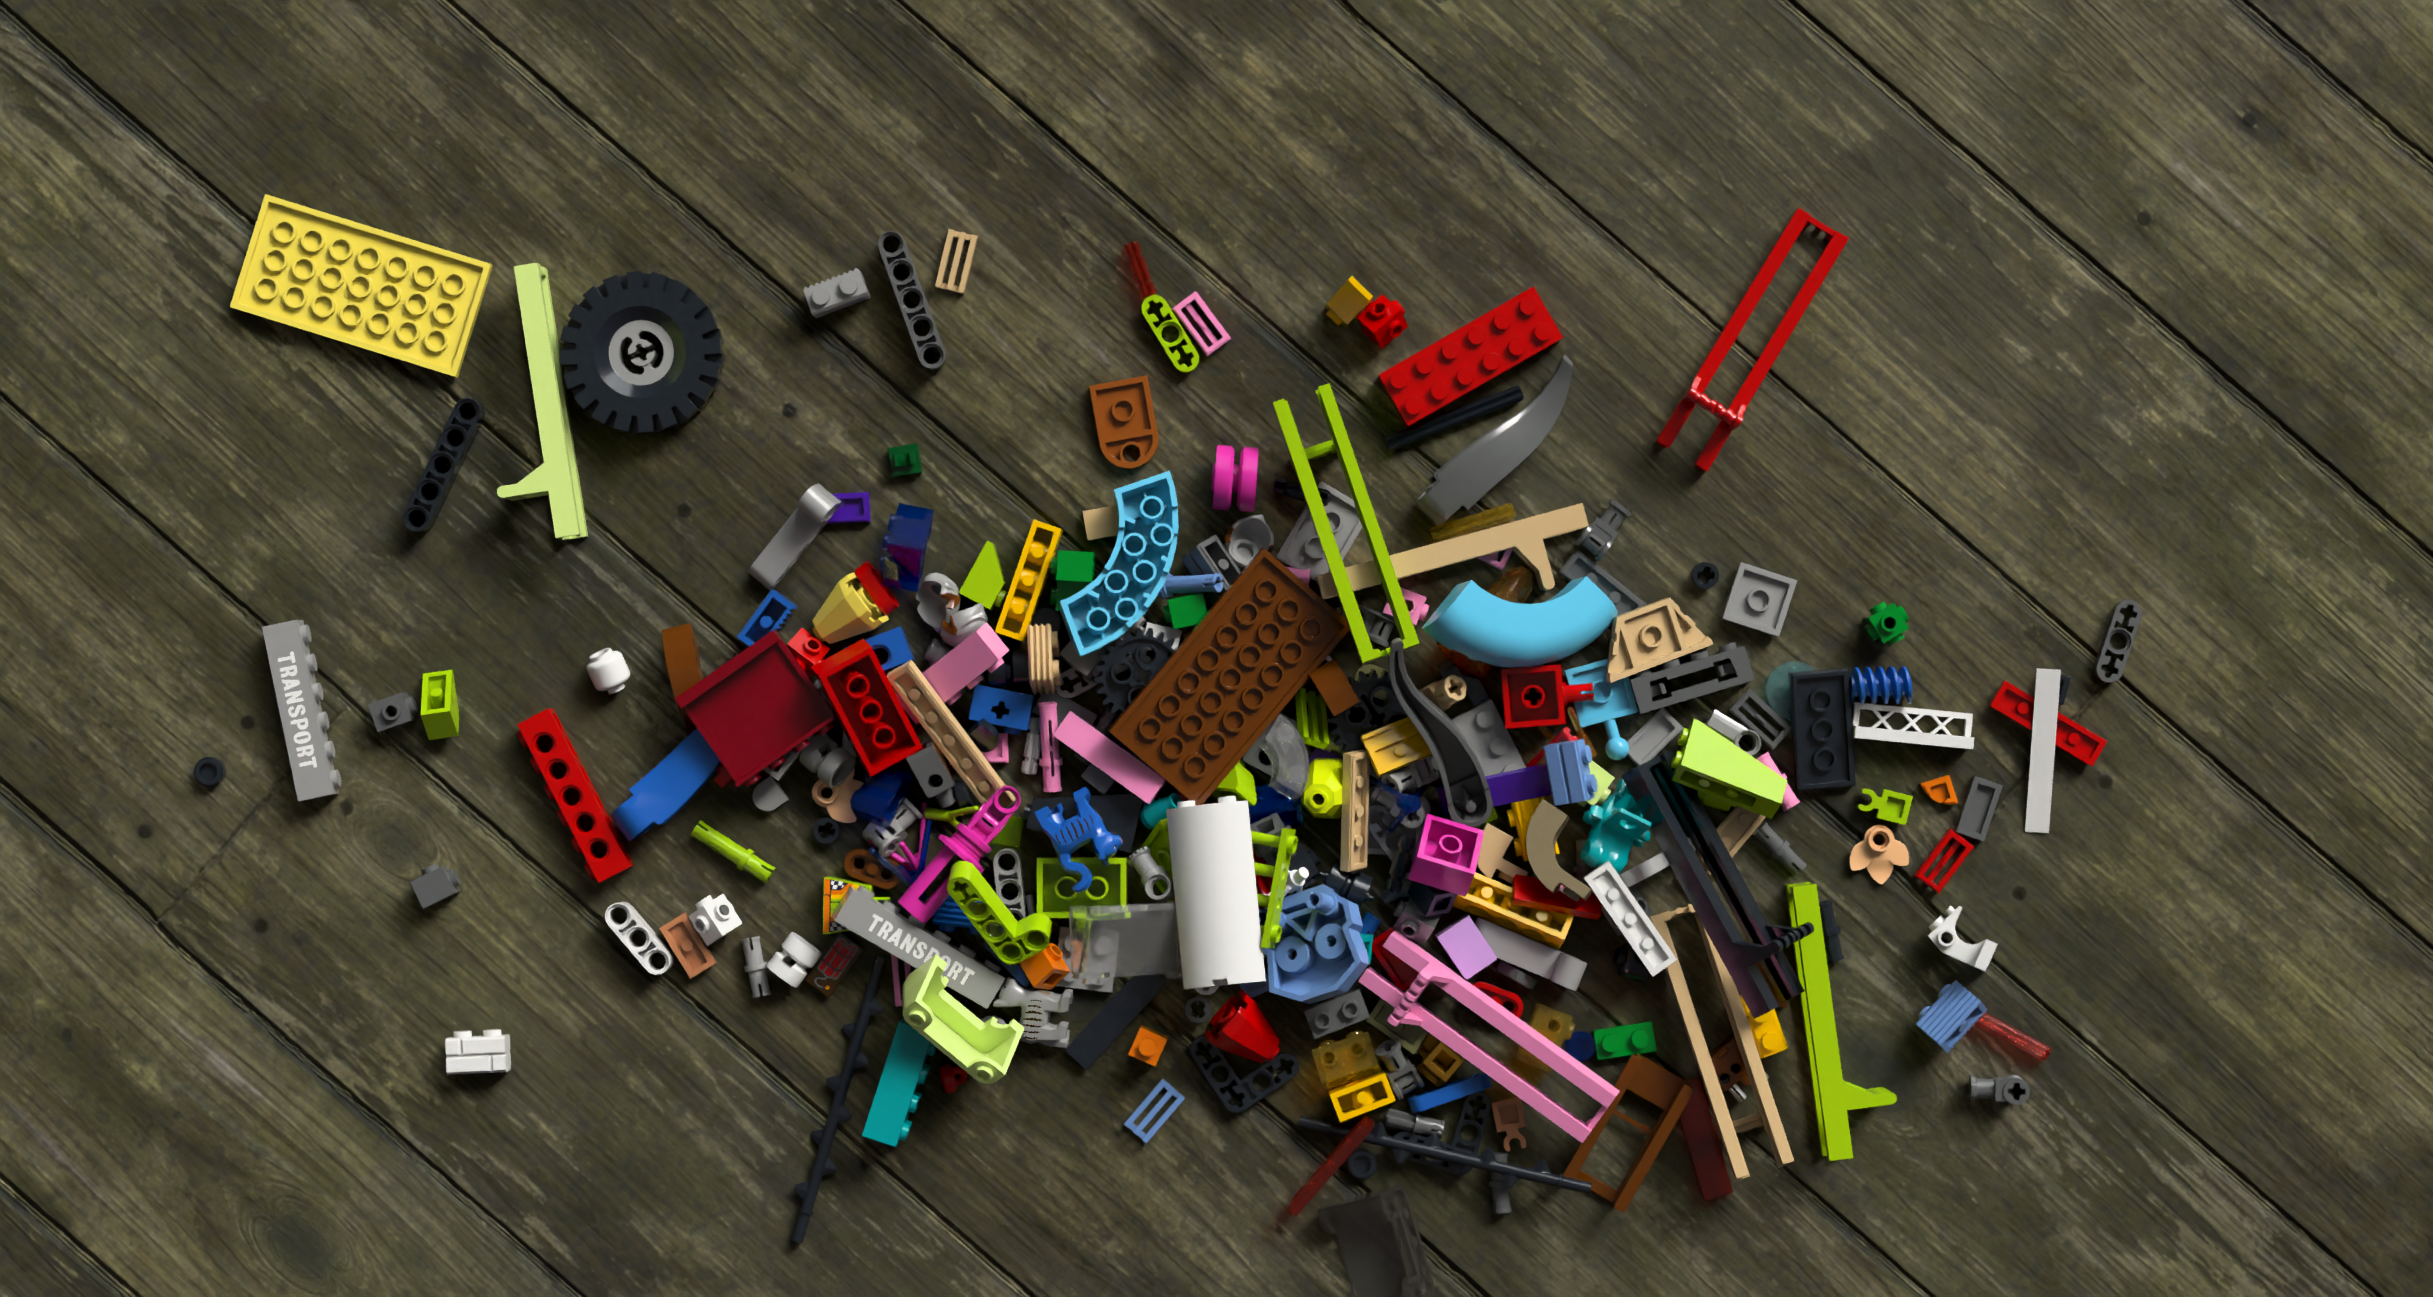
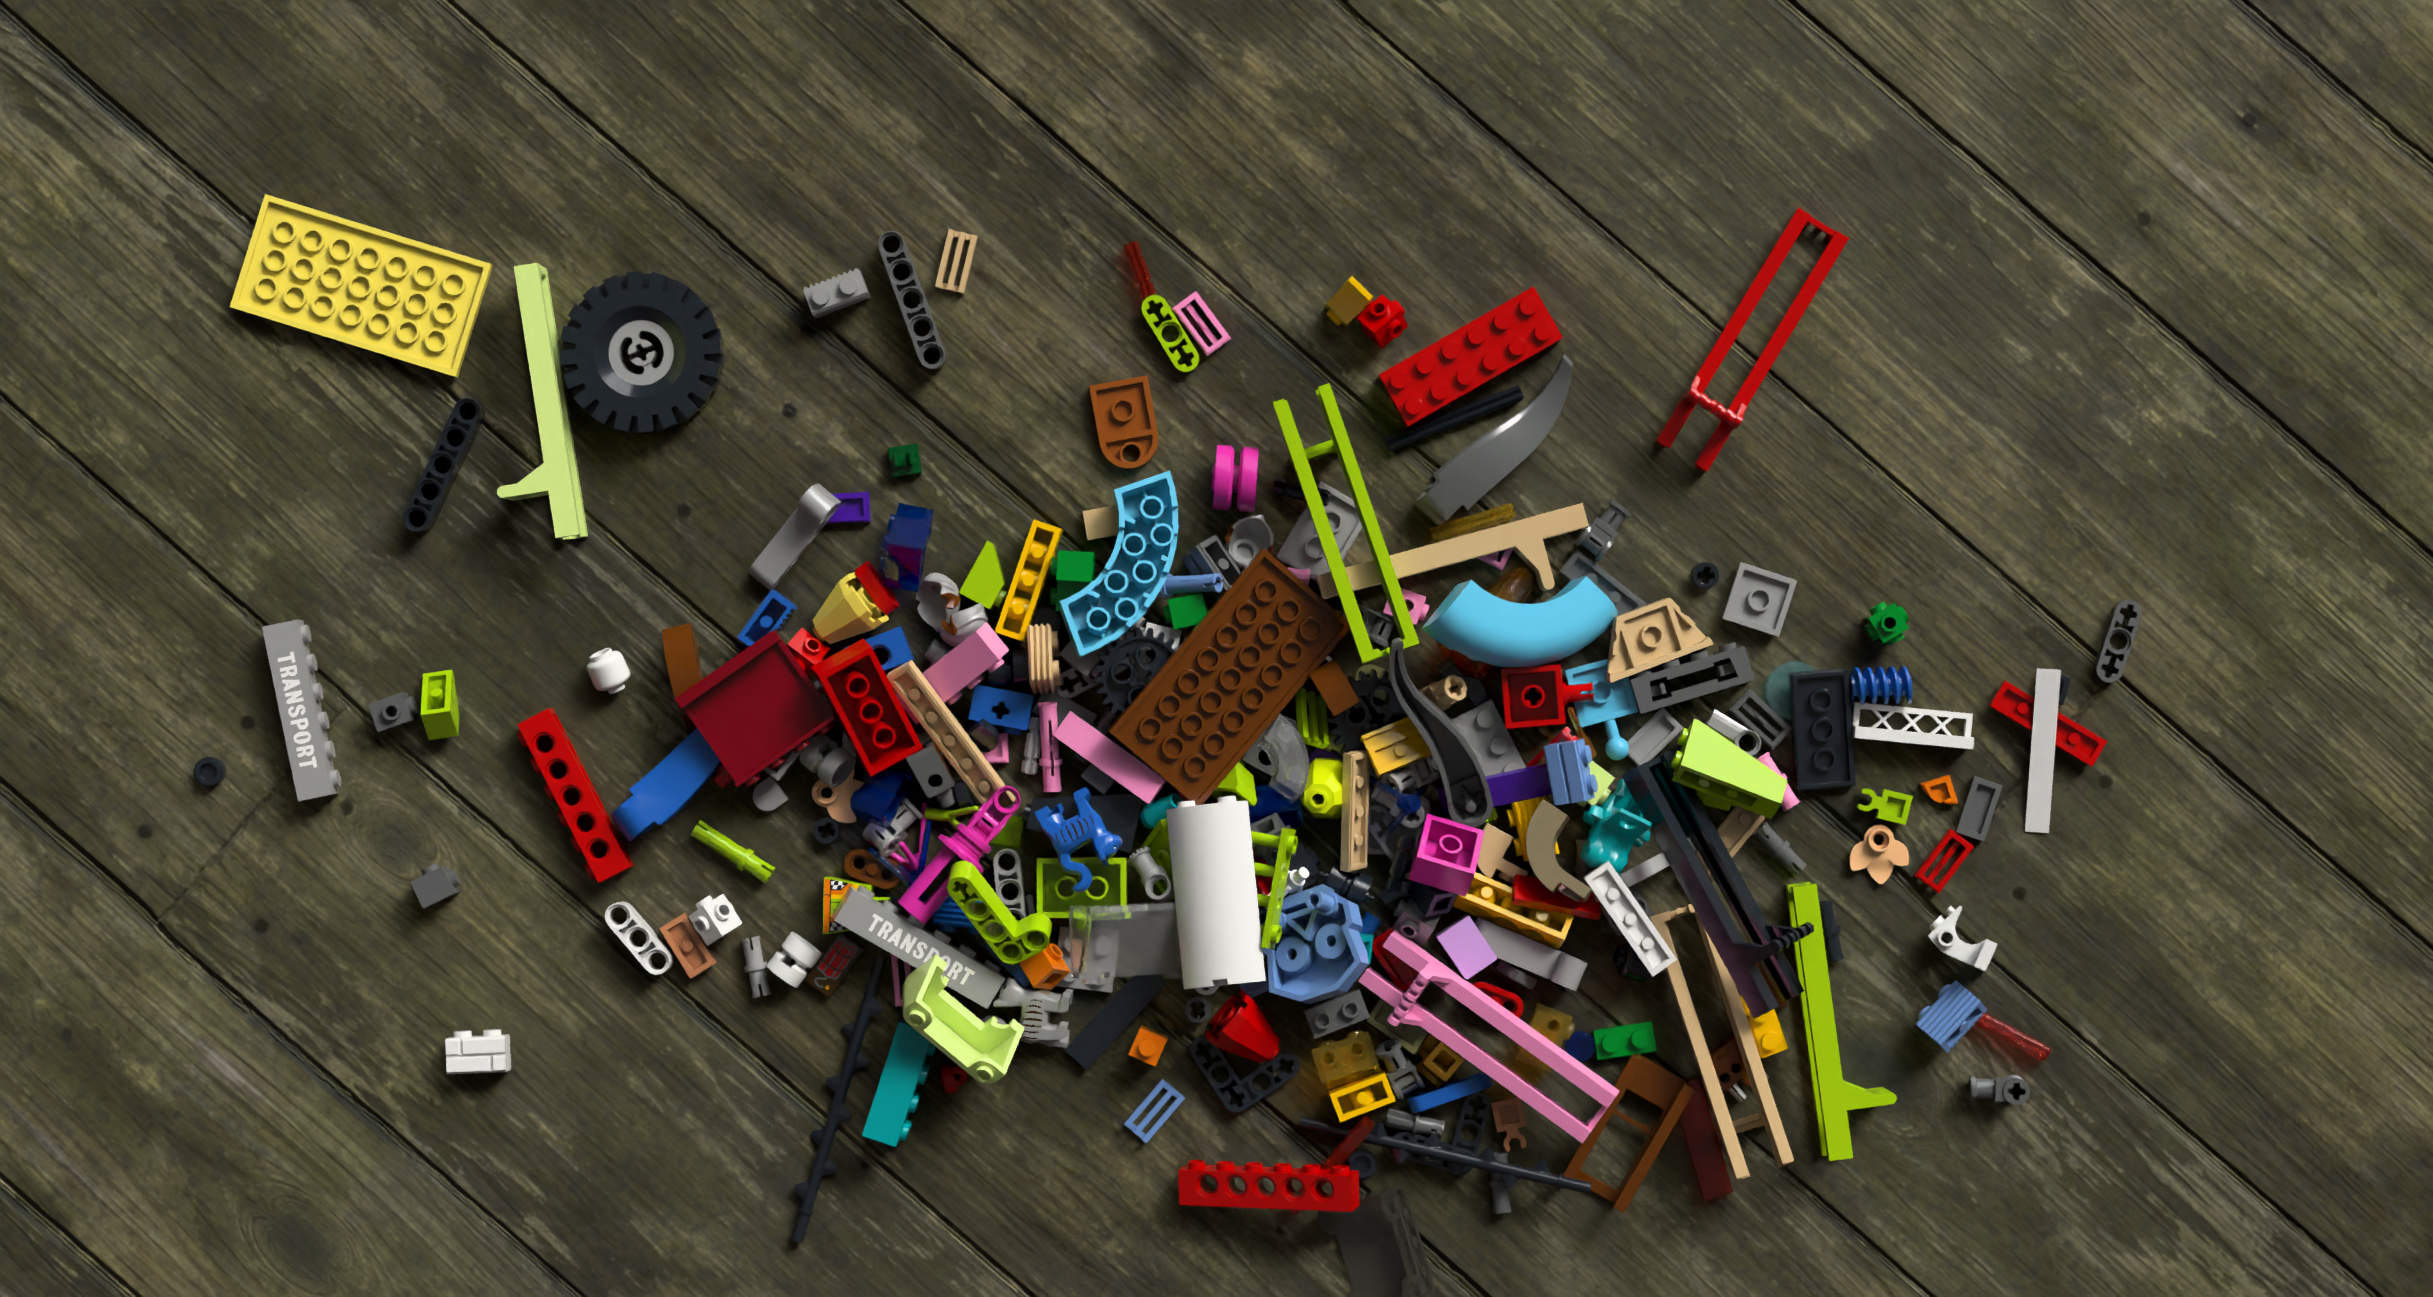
none -> red brick [1178,1160,1360,1212]

